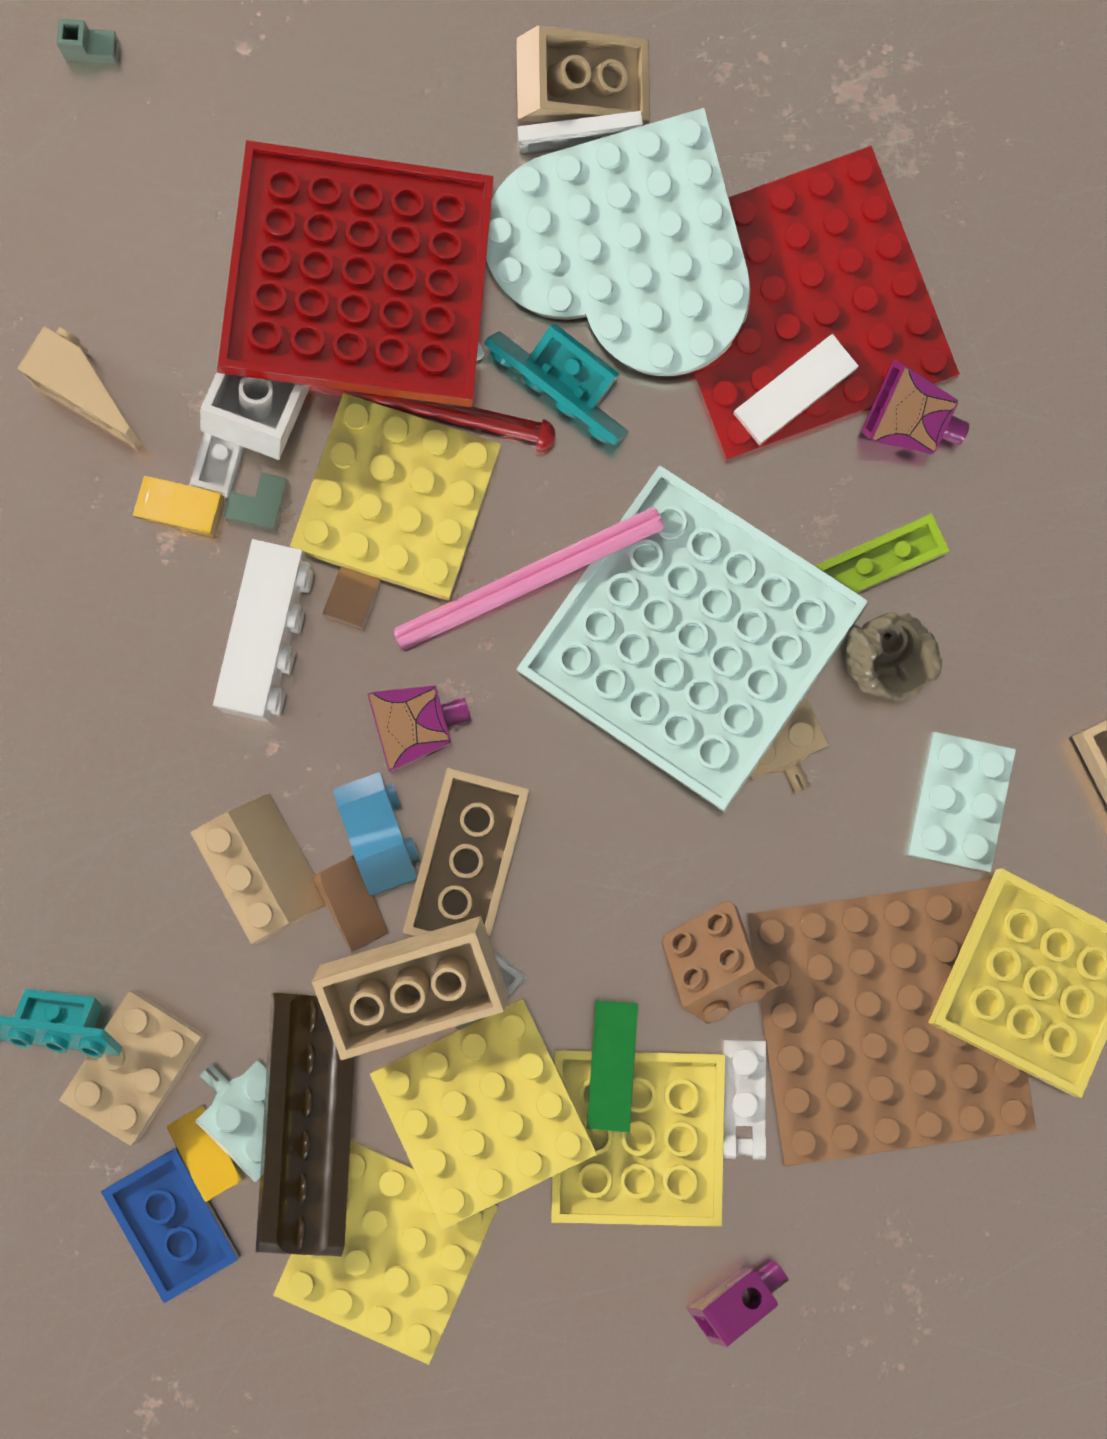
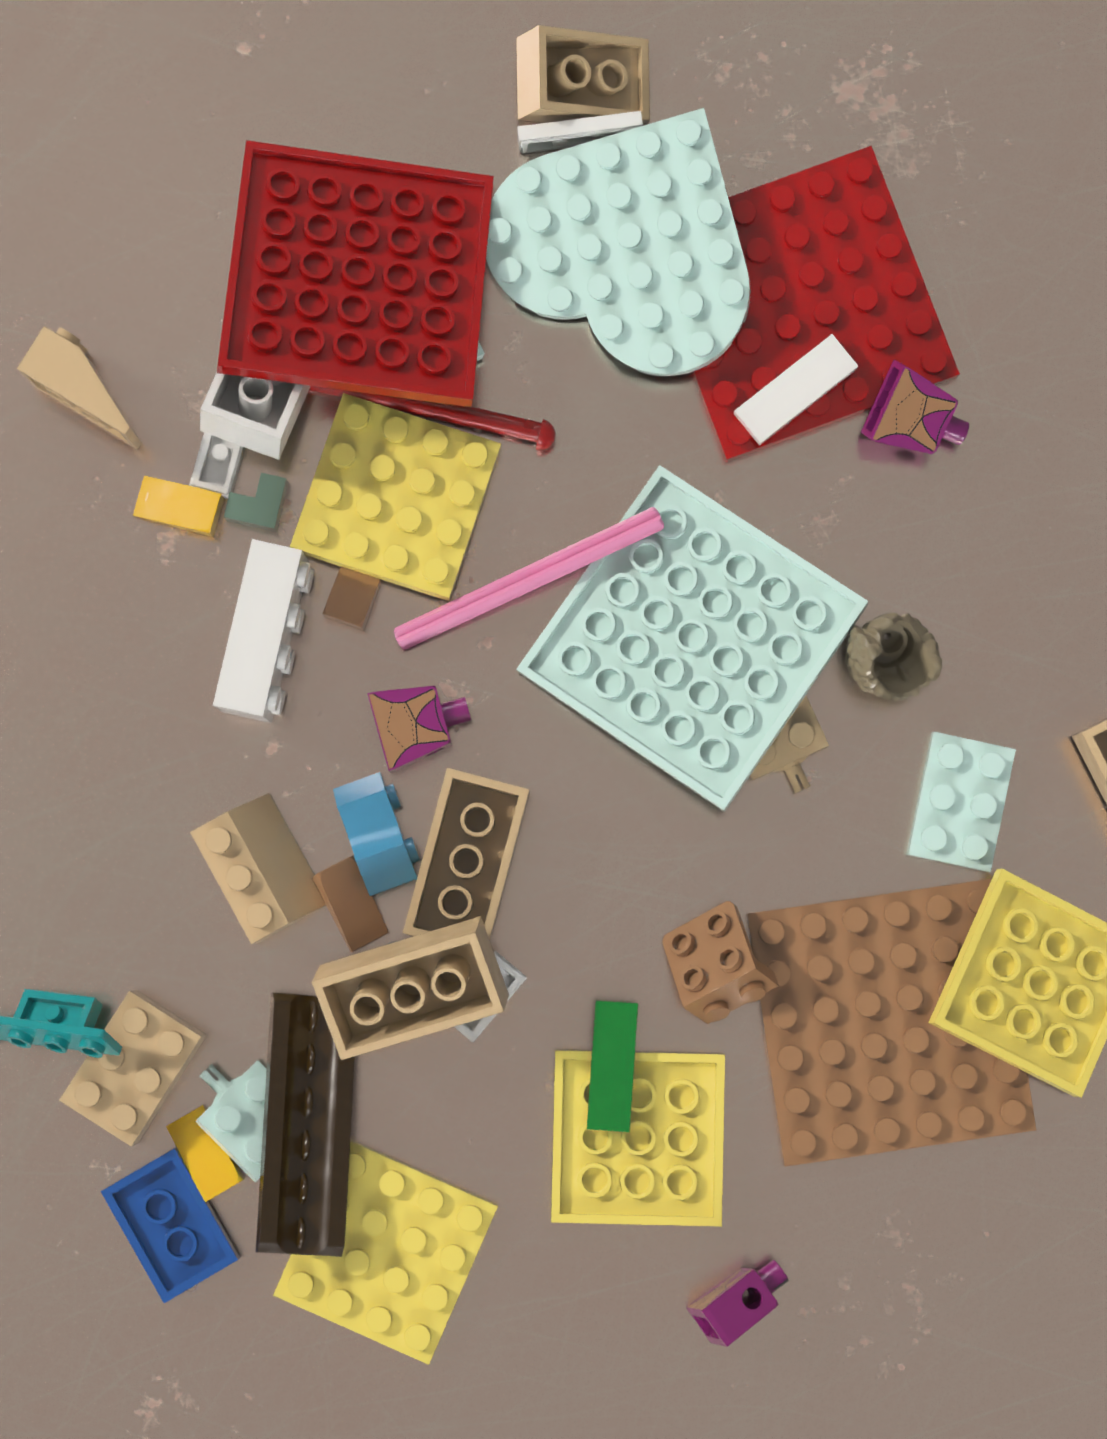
sand green piece [56,19,119,64] -> none
light yellow plate [370,999,598,1230] -> none
teal bracket [484,323,629,445] -> none
white plate [722,1040,766,1160] -> none
lime plate [815,513,949,594] -> none

